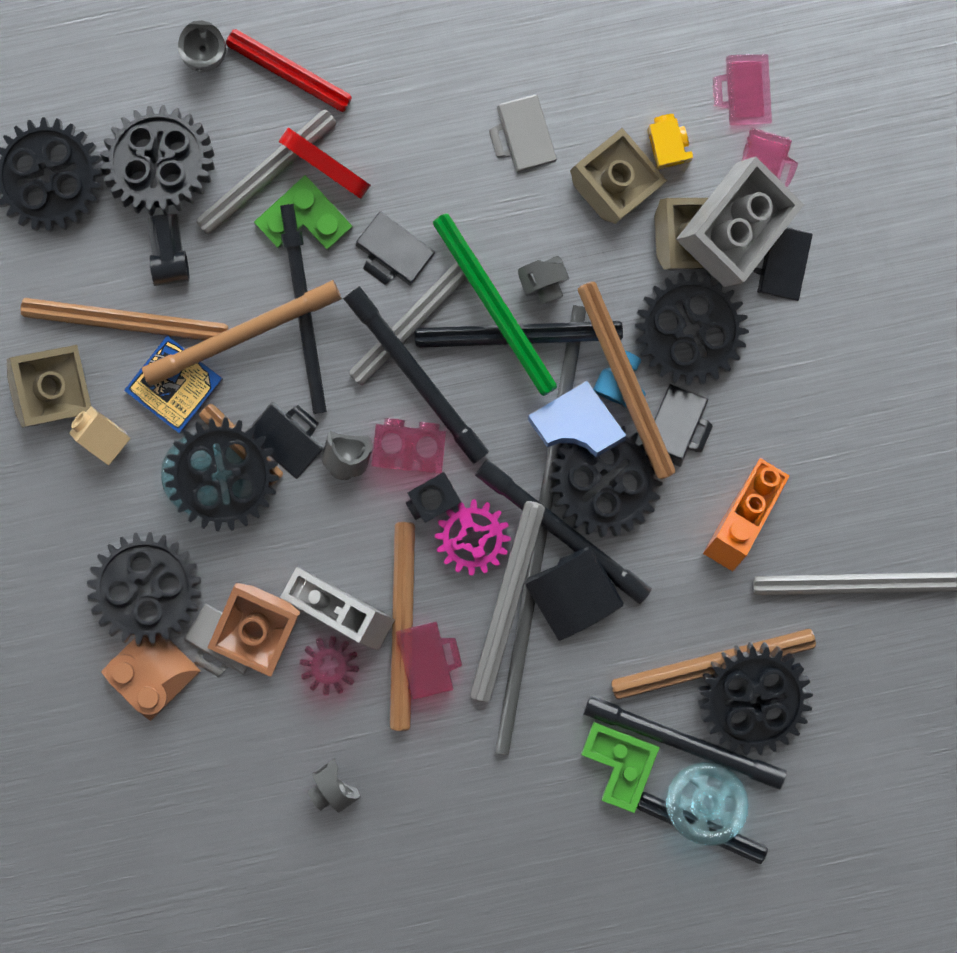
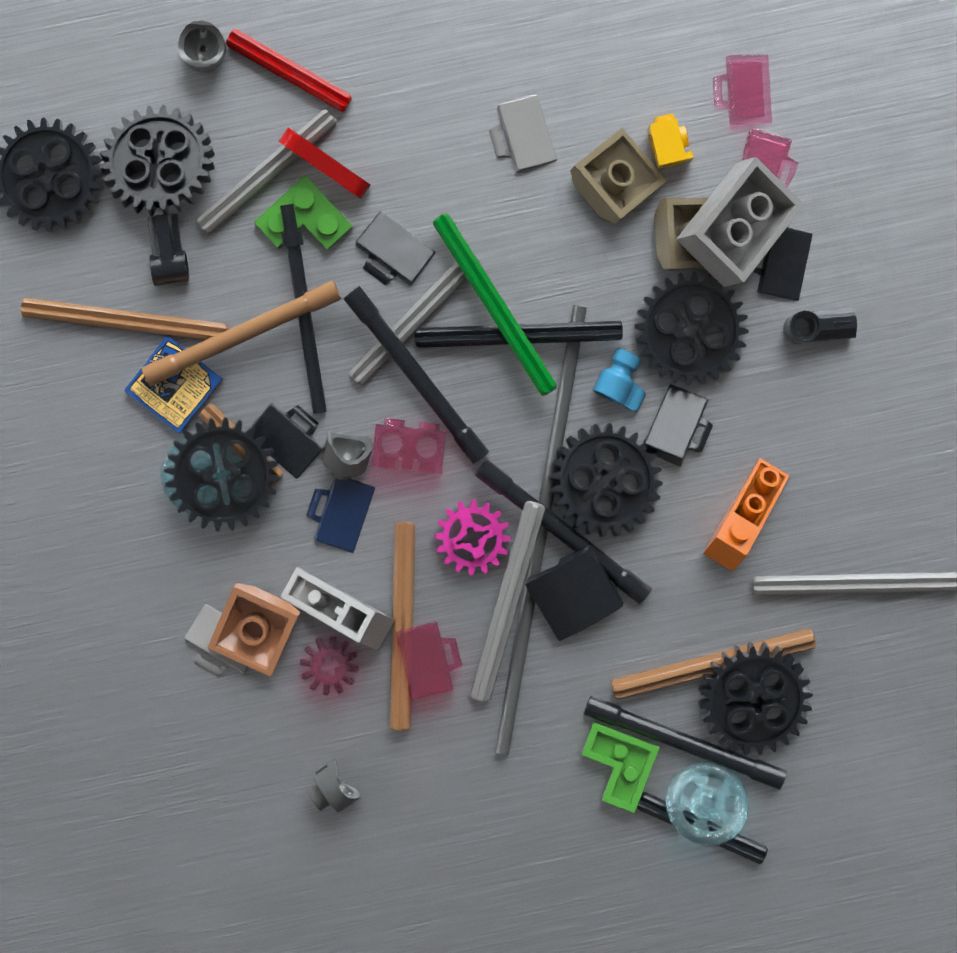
dark tan slope [6,345,91,428] -> none
tan brick [69,406,131,466] -> none
black gear [87,532,202,647] -> none
nougat slope [101,635,201,721] -> none
black brick [405,472,462,523] -> none
dark grey piece [518,256,569,304] -> none
tile [528,381,626,457] -> none
medium nougat axle [578,282,675,479] -> none
none -> dark blue piece [306,477,375,553]
none -> black piece [783,307,857,344]

